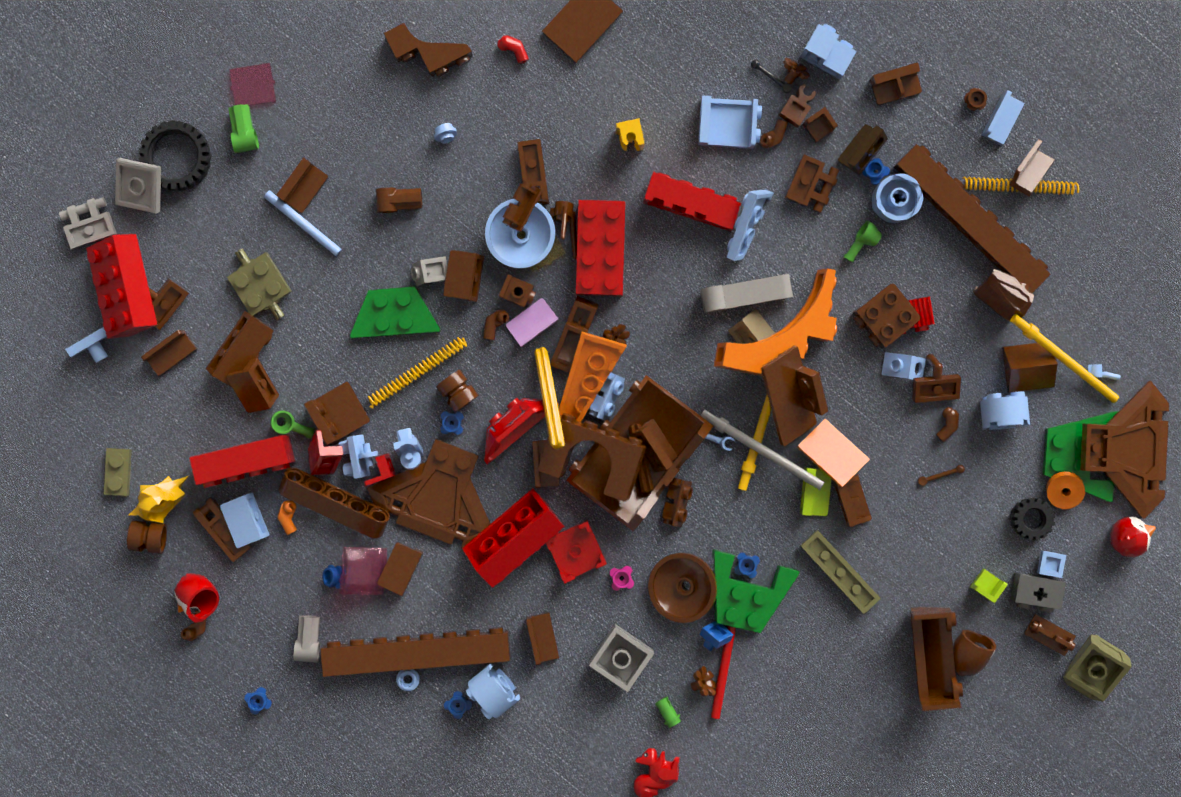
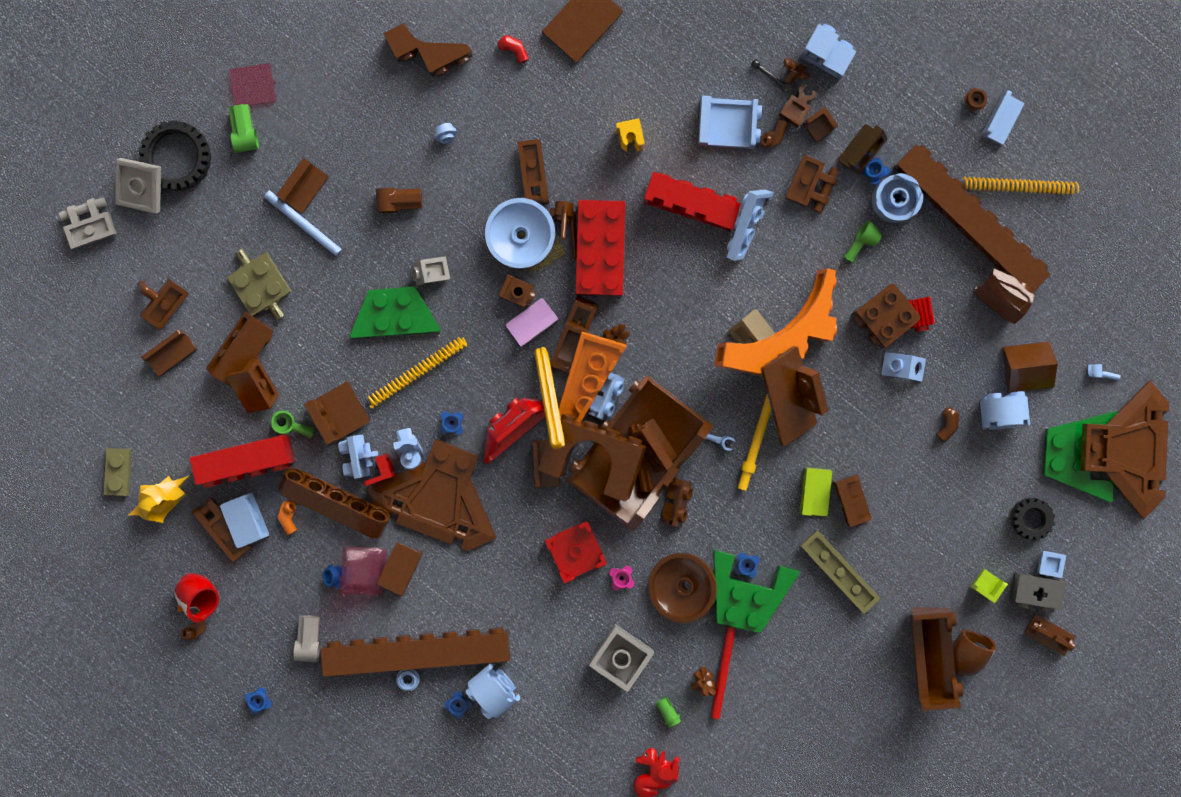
light blue tile [65,327,108,363] -> none
red brick [86,234,157,339] -> none
reddish brown wheel [127,520,167,554] -> none
red panel [308,430,343,475] -> none
reddish brown wheel [436,369,479,413] -> none
reddish brown panel [443,250,484,302] -> none
red brick [462,488,564,588] -> none
reddish brown arm [483,309,509,340] -> none
reddish brown hinge [502,180,543,232] -> none
reddish brown panel [526,612,559,666] -> none
light grey beam [700,274,793,313] -> none
blue tile [700,621,734,651] -> none
light grey bar [701,410,825,490] -> none
piece [797,419,870,488] -> none
reddish brown panel [870,62,922,105] -> none
reddish brown plate [912,354,961,403] -> none
reddish brown hinge [918,464,965,486] -> none
panel [1010,139,1055,197] -> none
yellow bar [1010,314,1119,403] -> none
orange piece [1046,472,1085,509] -> none
olive slope [1063,634,1132,702] -> none
red piece [1110,517,1156,558] -> none

